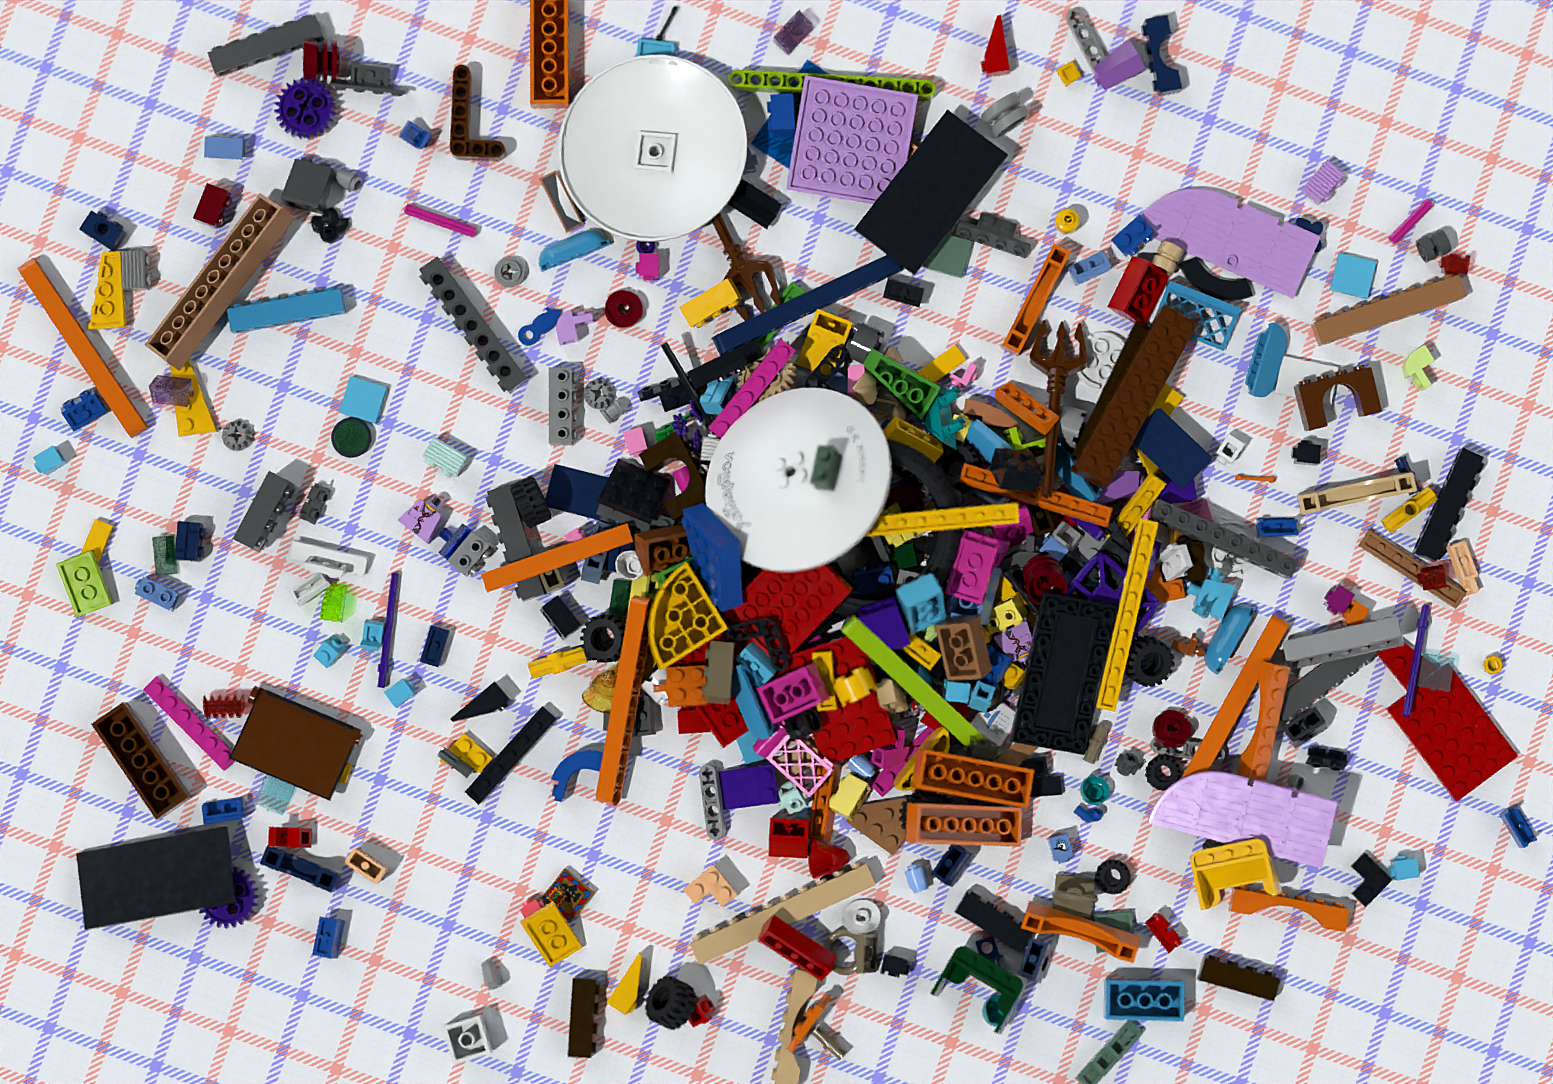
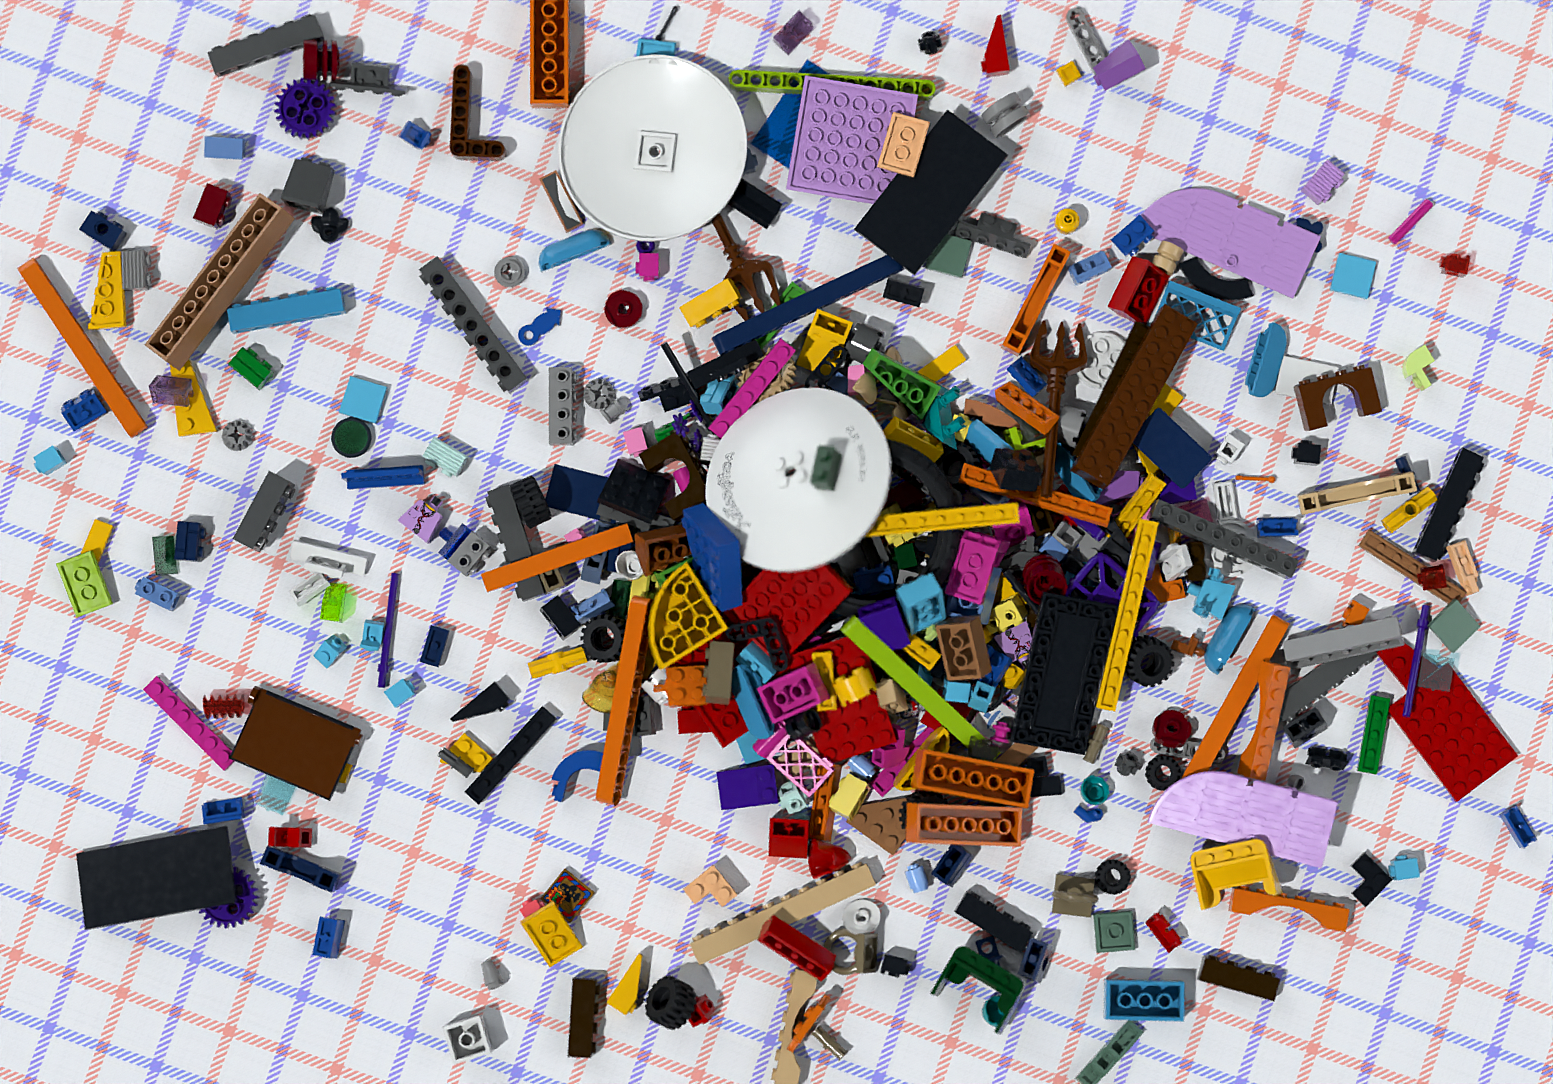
reddish brown brick [91,702,192,820] -> none
dark grey hinge [299,483,331,525] -> none
light grey cone [332,169,361,192] -> none
light nougat brick [344,848,388,884] -> none
dark pink axle [404,204,477,238] -> none
lavender brick [556,309,594,346] -> none
light grey beam [699,764,726,839] -> none
blue brick [767,93,795,137] -> none
bright pink bracket [949,362,978,389] -> none
orange arch [1021,901,1141,963] -> none
medium blue brick [1047,834,1073,864] -> none
dark blue arch [1141,15,1182,97] -> none
medium nougat brick [1311,274,1466,346] -> none
magenta brick [1323,584,1355,616] -> none
dark grey wheel [1416,230,1451,263] -> none
yellow tile [1482,655,1503,675] -> none
none -> green brick [228,347,274,390]
none -> blue fence [341,465,425,490]
none -> medium blue hinge [571,588,615,624]
none -> light nougat tile [877,112,930,178]
none -> black gear [918,31,942,55]
none -> dark pink wheel [990,722,1012,744]
none -> blue bracket [1007,356,1047,397]
none -> white tile [1212,481,1238,522]
none -> green plate [1357,695,1390,775]
none -> sand green tile [1427,599,1481,653]

